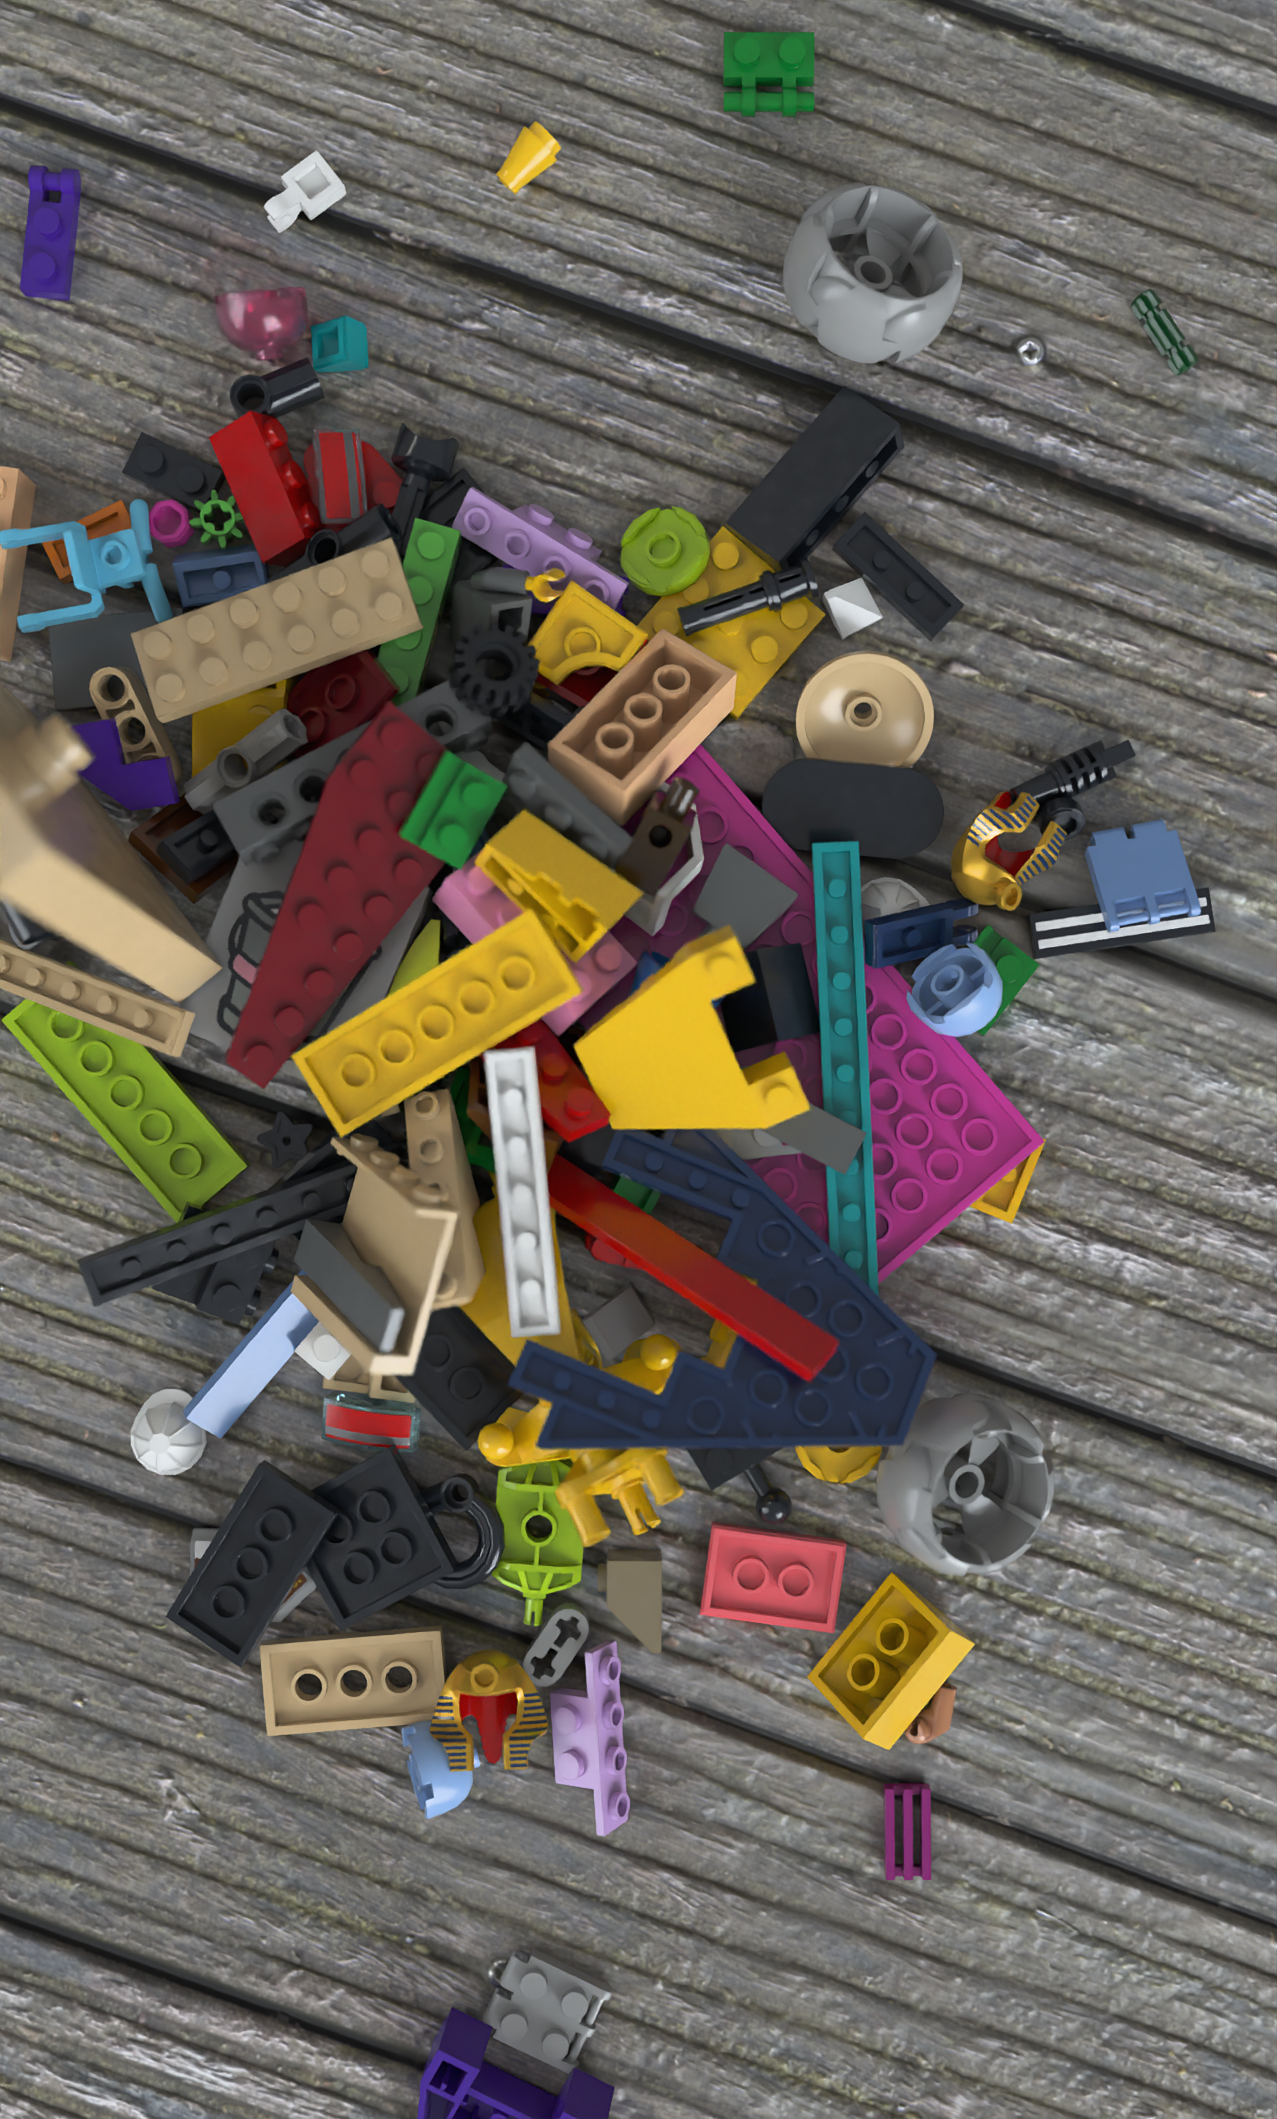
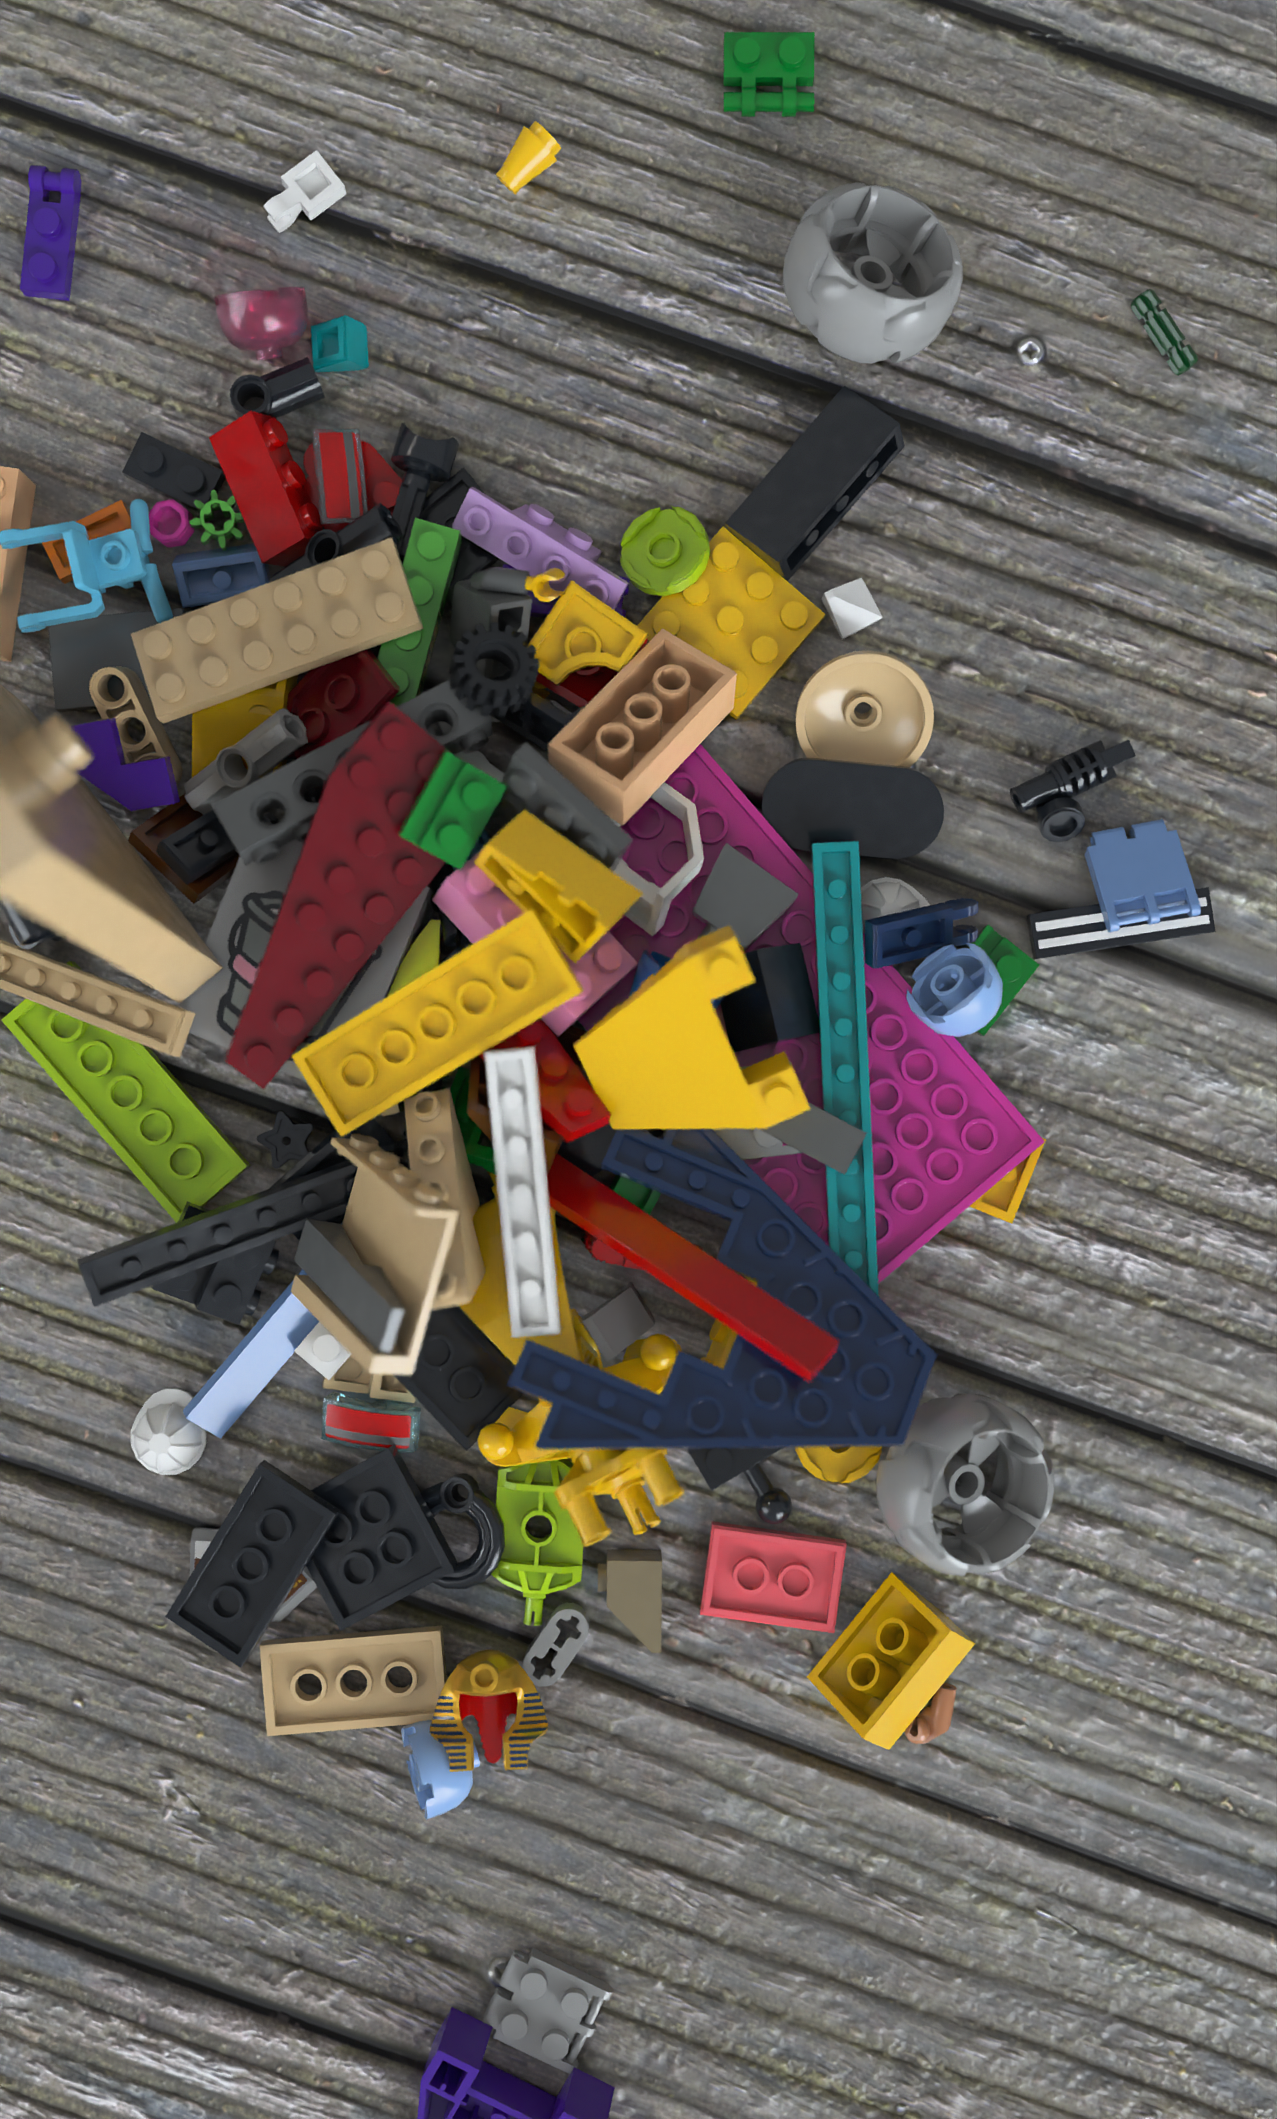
lavender bracket [550,1640,630,1836] -> none
dark brown torso [614,777,700,896] -> none
black pin [677,557,819,637] -> none
black plate [832,512,964,641] -> none
magenta tile [883,1783,931,1880] -> none
pearl gold piece [951,791,1067,911] -> none

